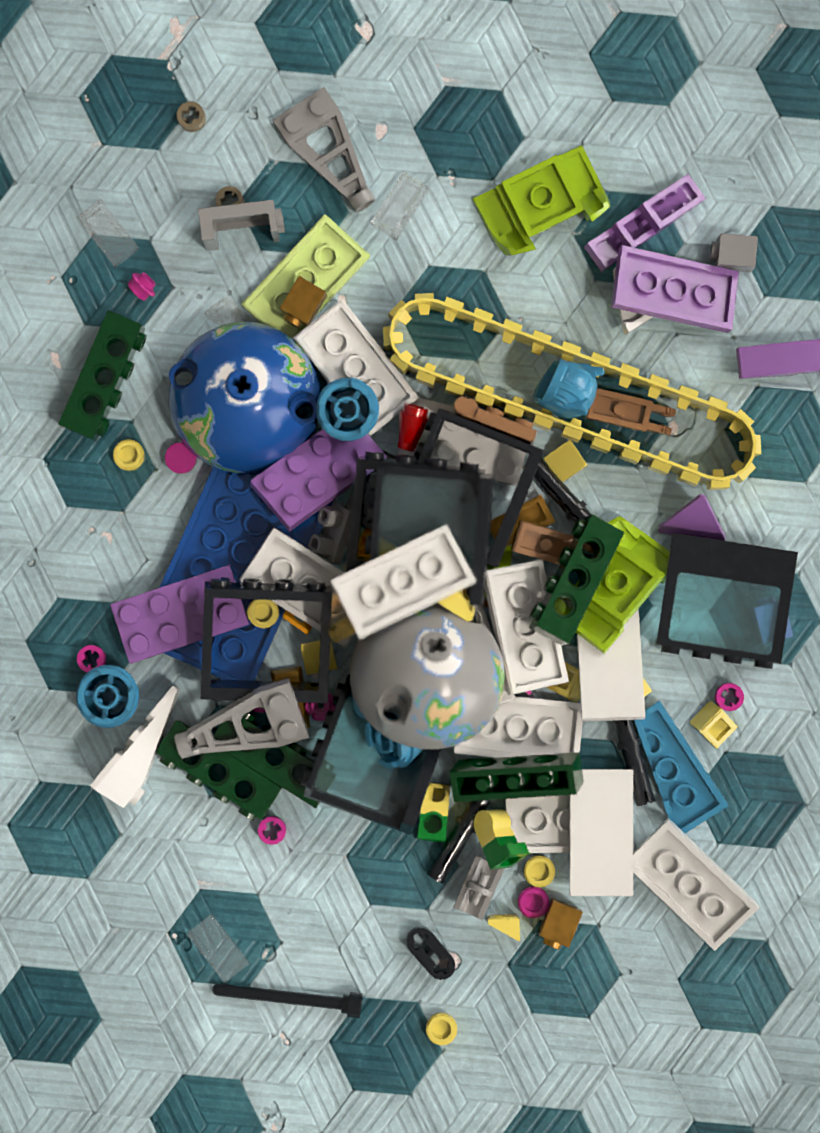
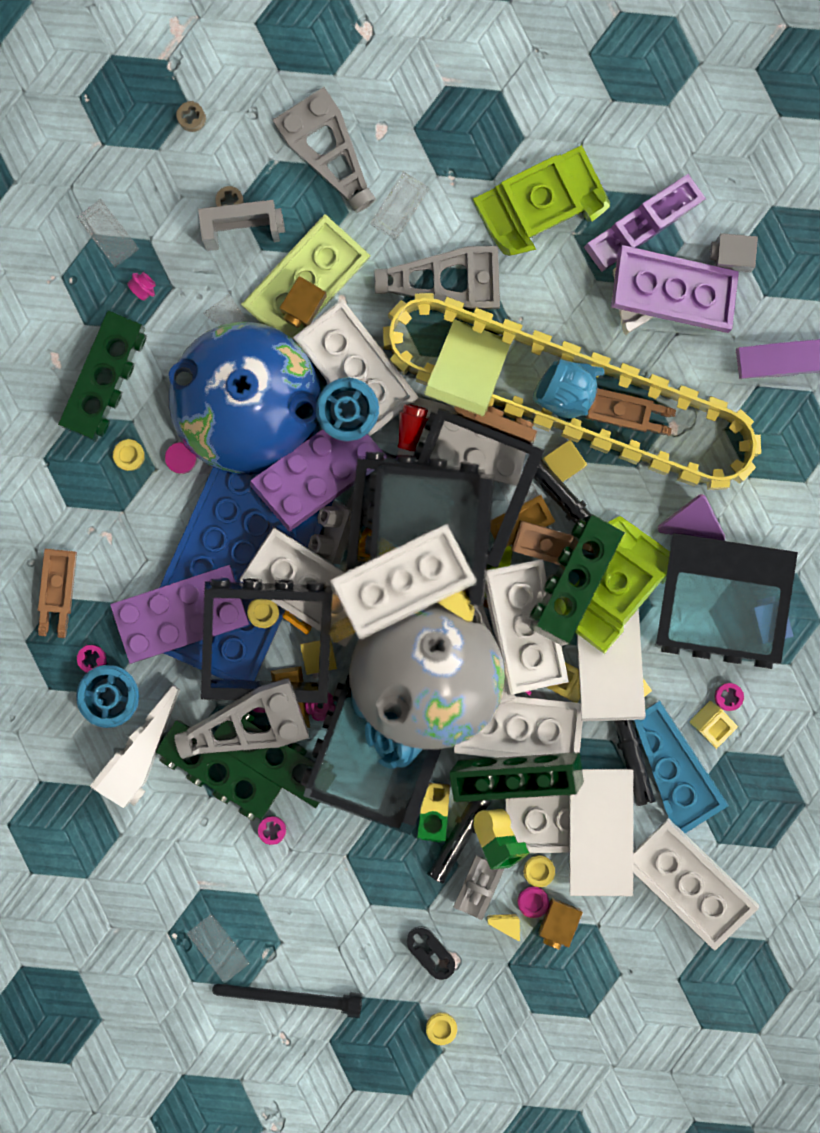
none -> medium nougat hinge [38,549,77,638]
none -> light grey plate [374,246,500,310]
none -> yellowish green tile [424,319,510,416]

